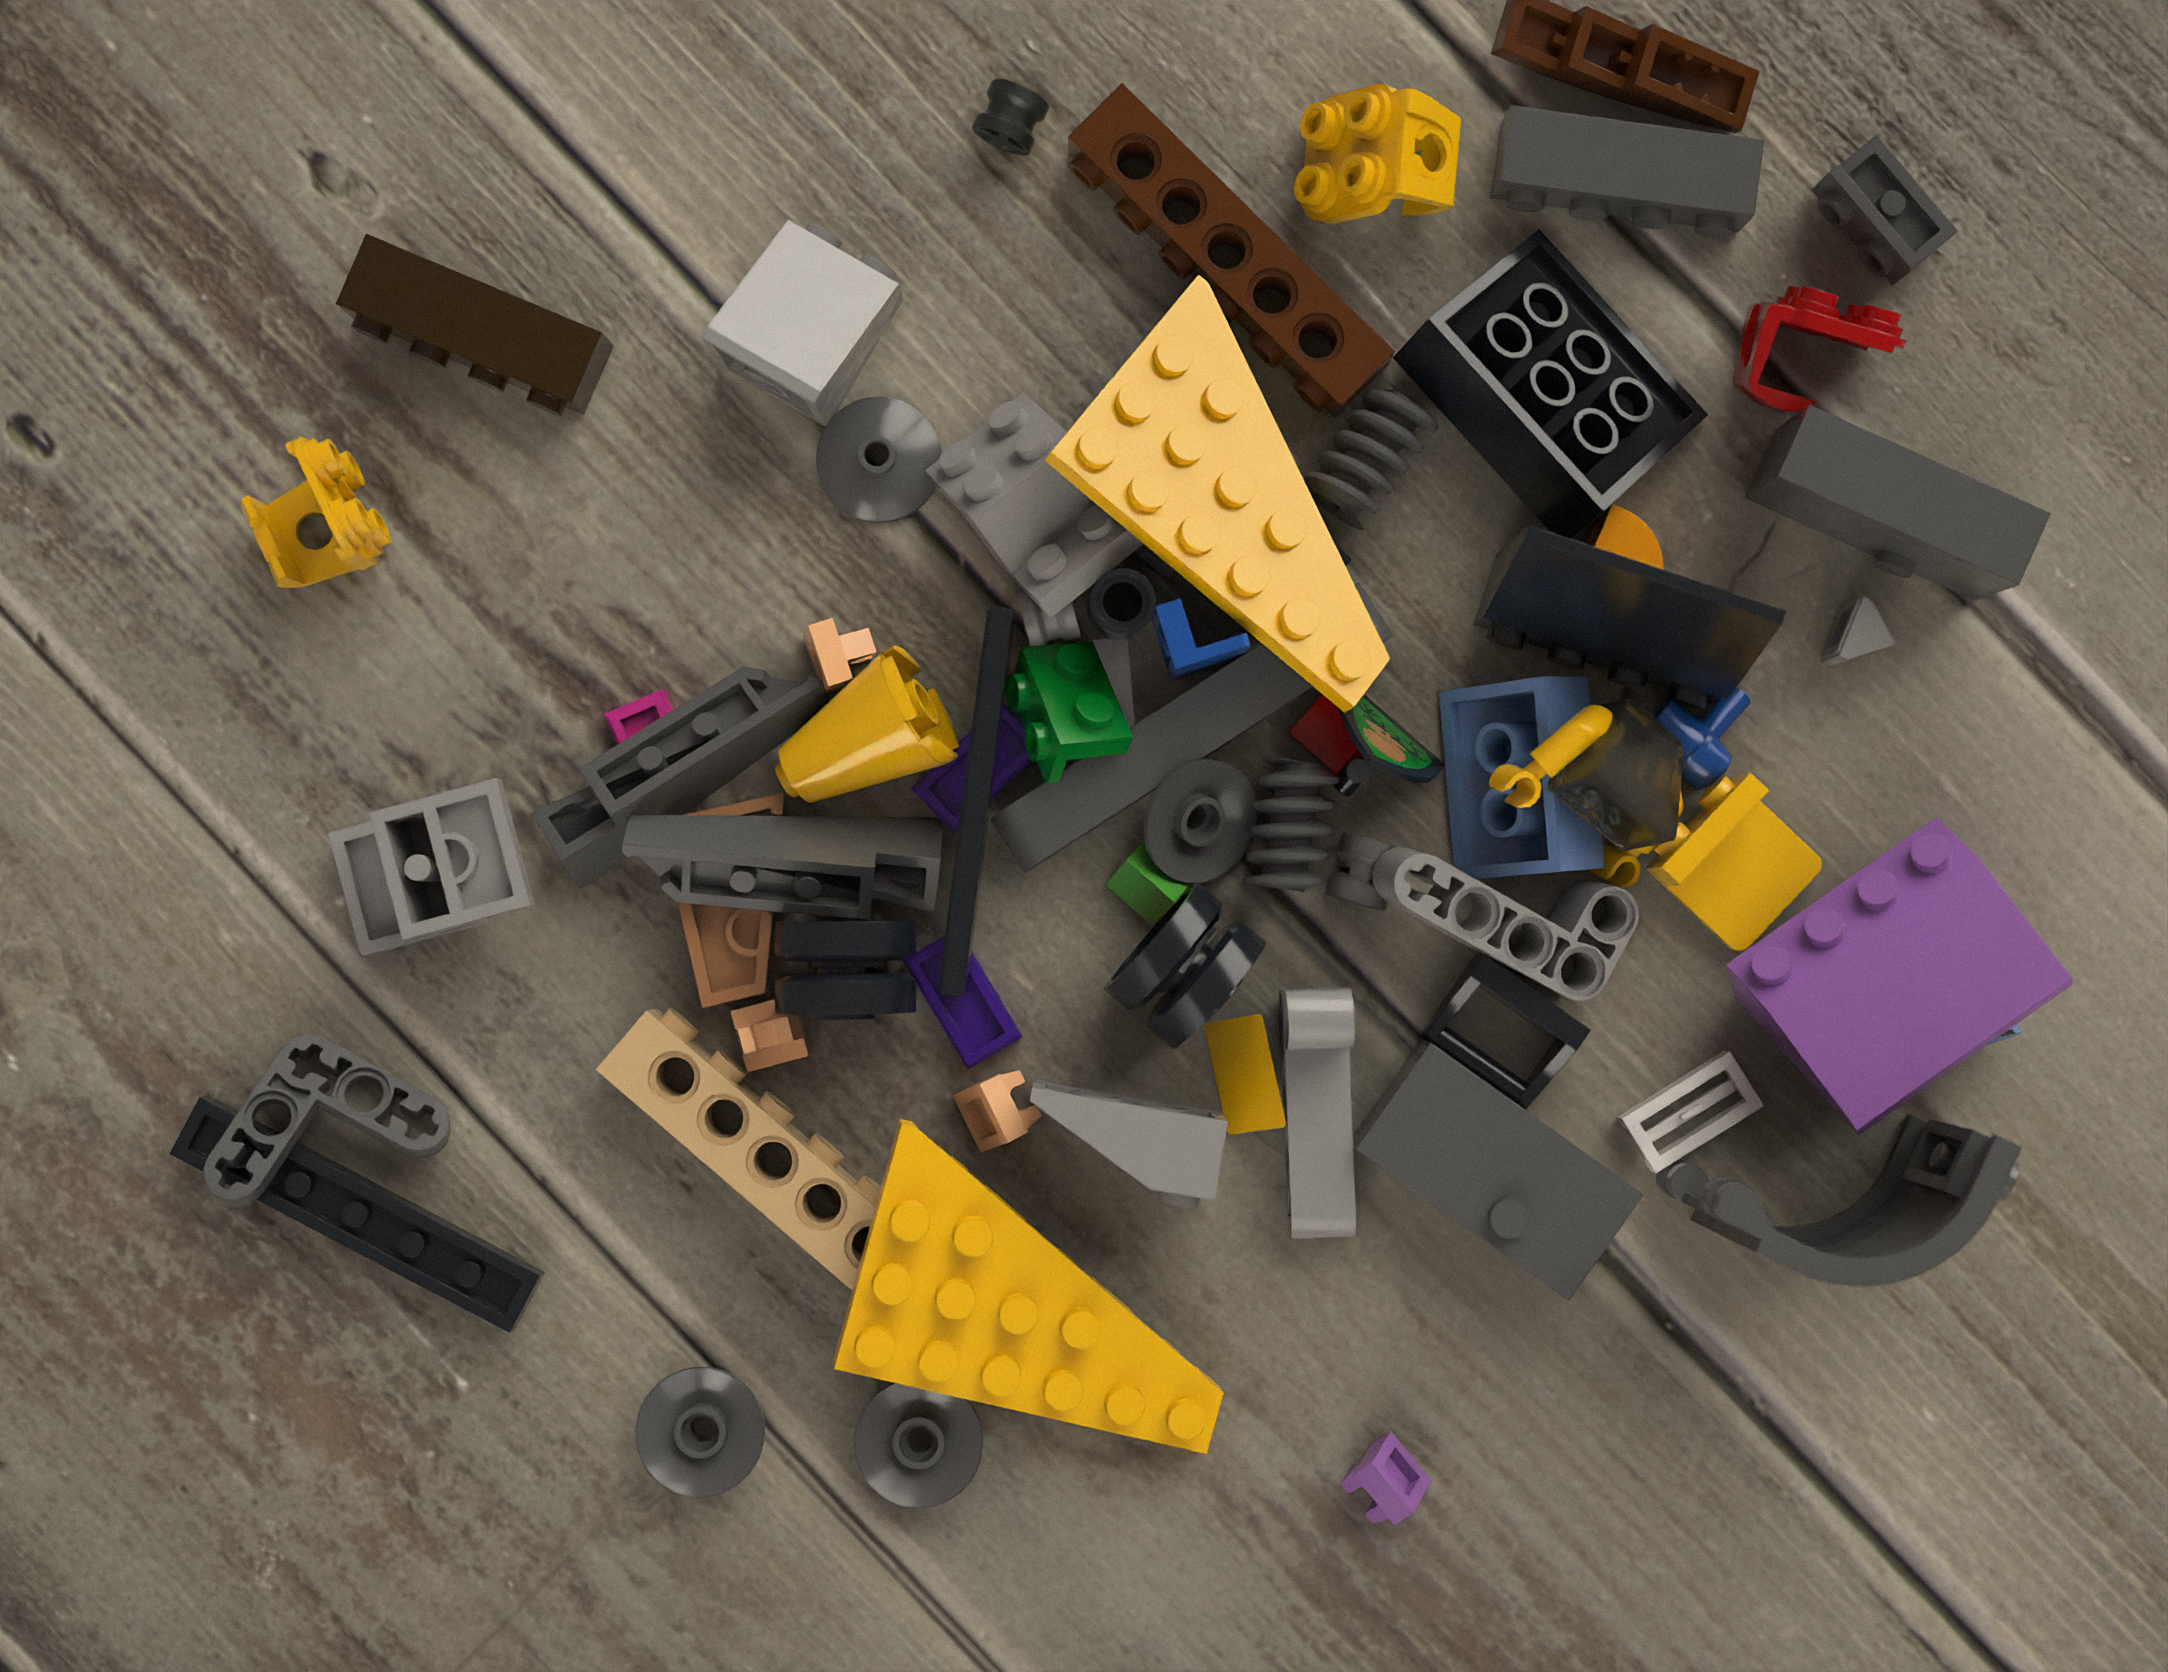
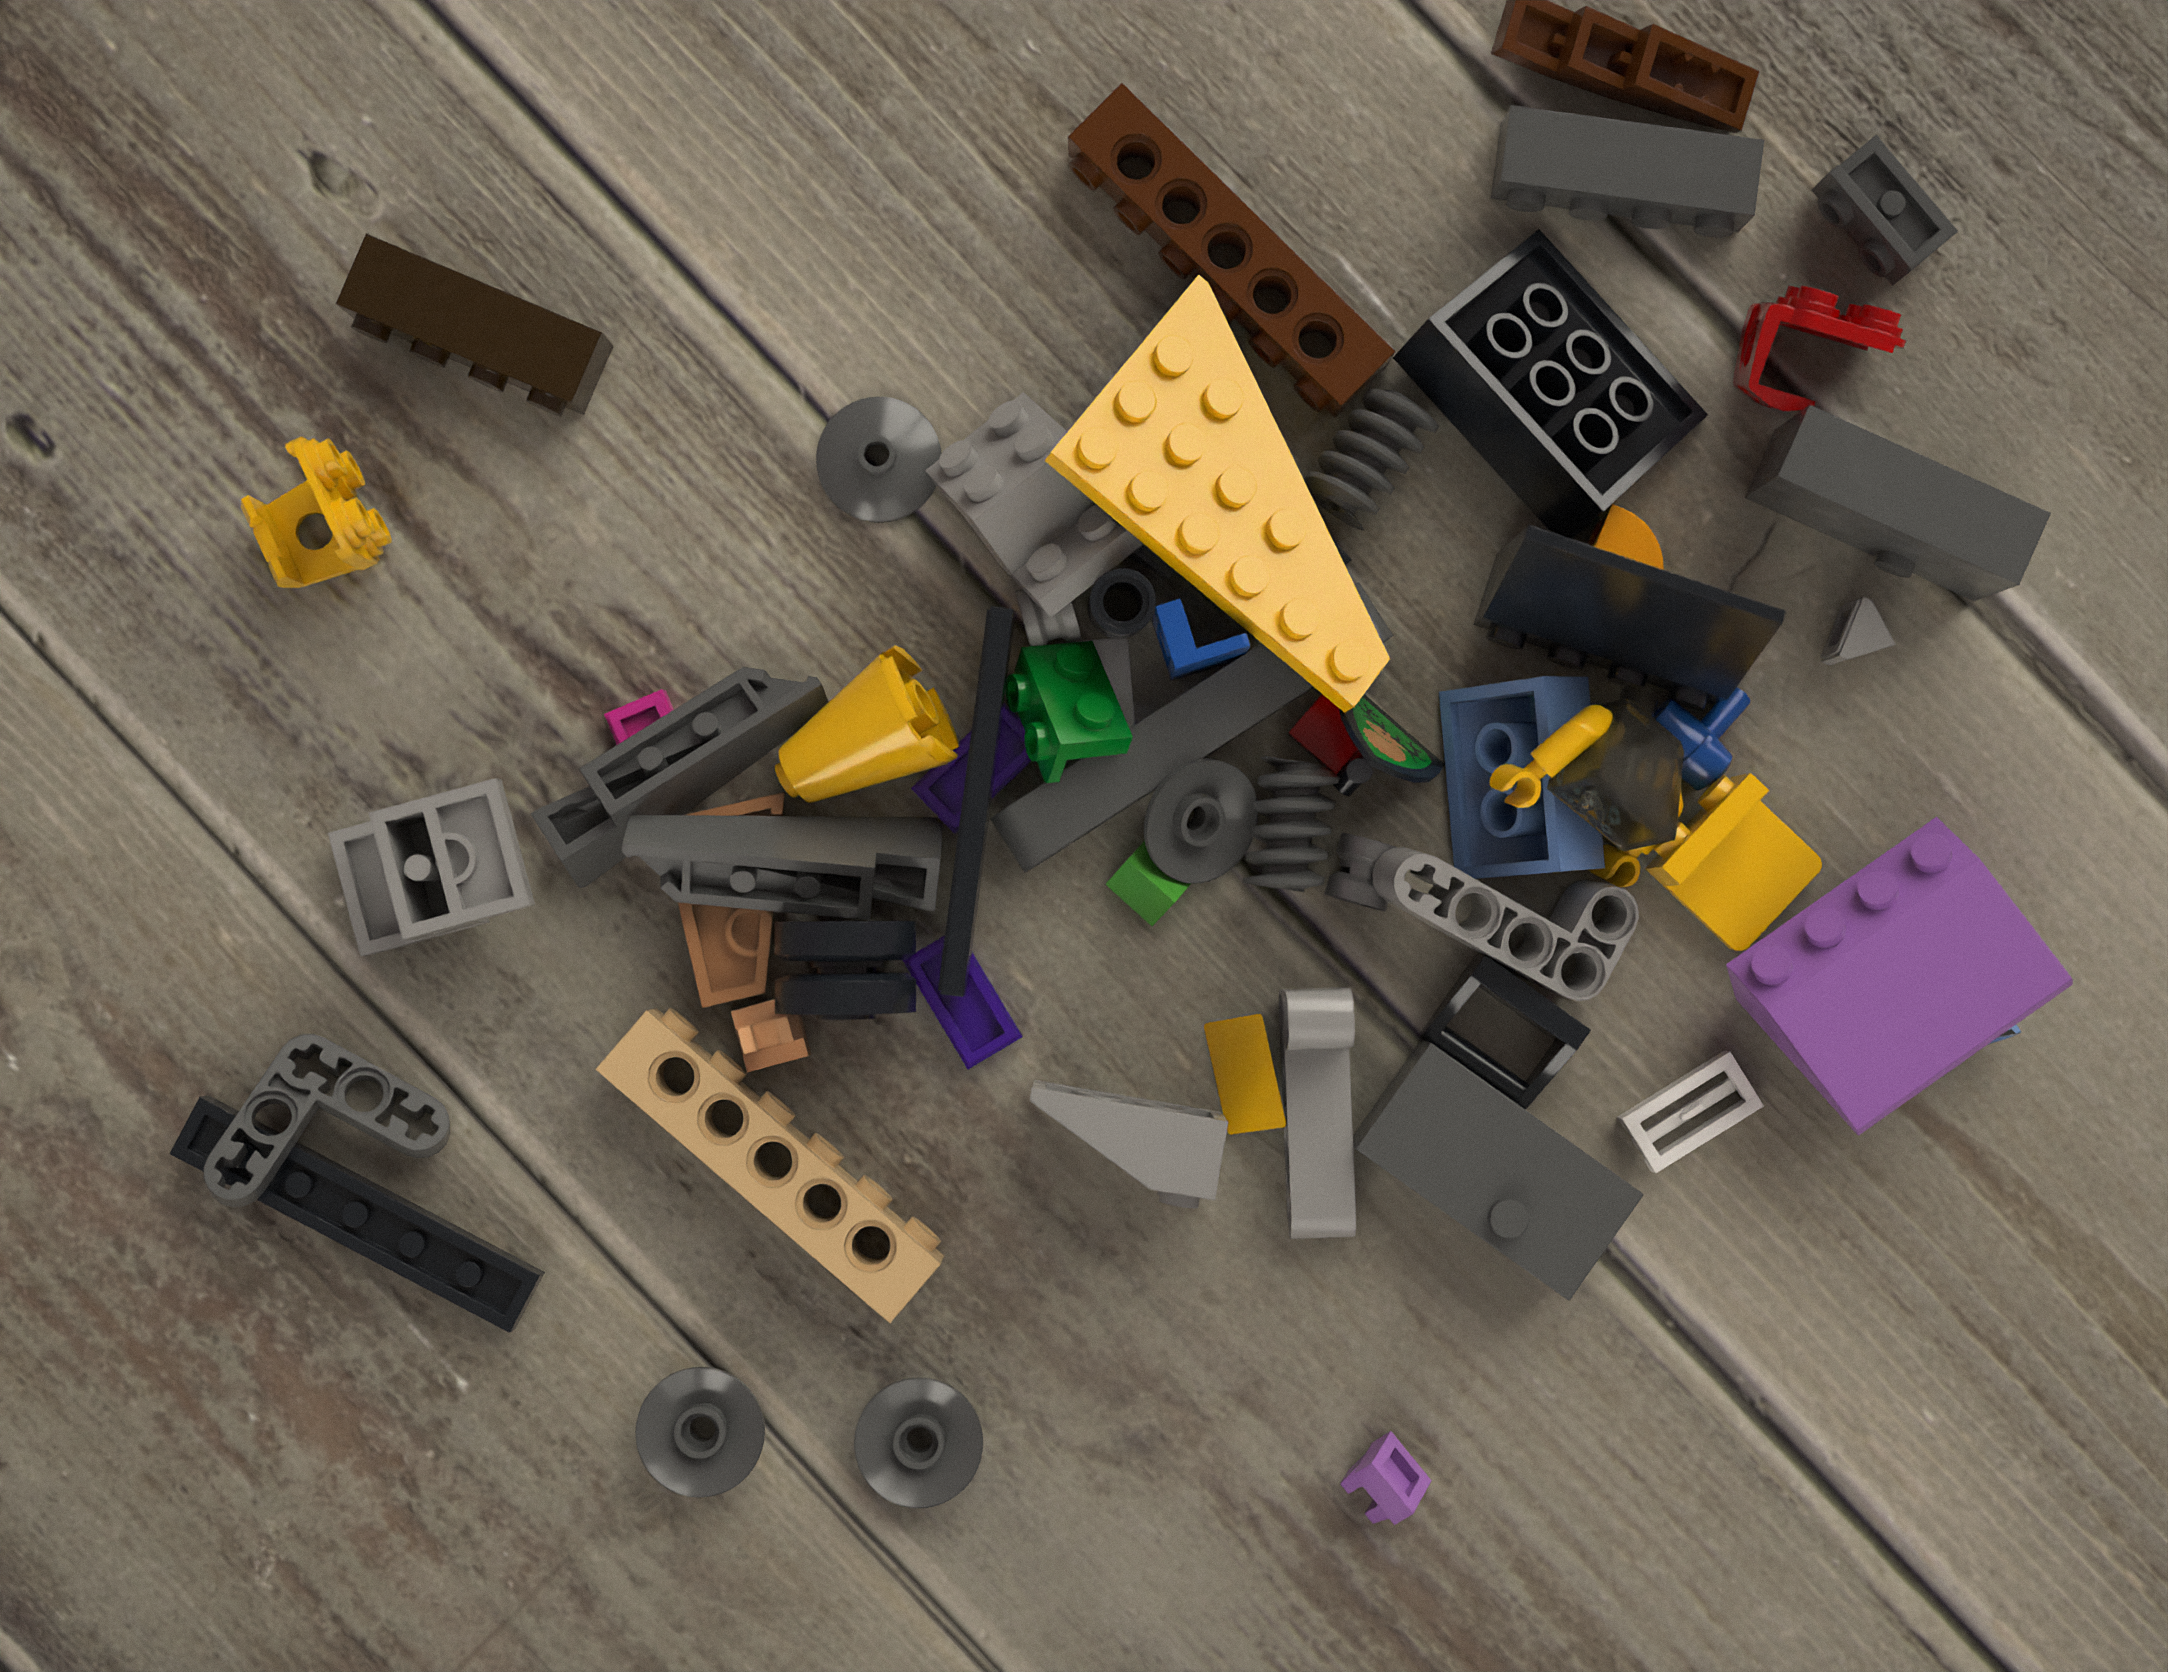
slope [701,220,903,427] -> none
light nougat tile [803,618,876,695] -> none
yellow wing [833,1119,1224,1454] -> none
light nougat tile [953,1070,1042,1153] -> none
pearl dark grey wheel [972,79,1049,156] -> none
black wheel [1104,883,1266,1049] -> none
yellow piece [1294,83,1461,224] -> none
dark grey hinge [1656,1114,2022,1286] -> none

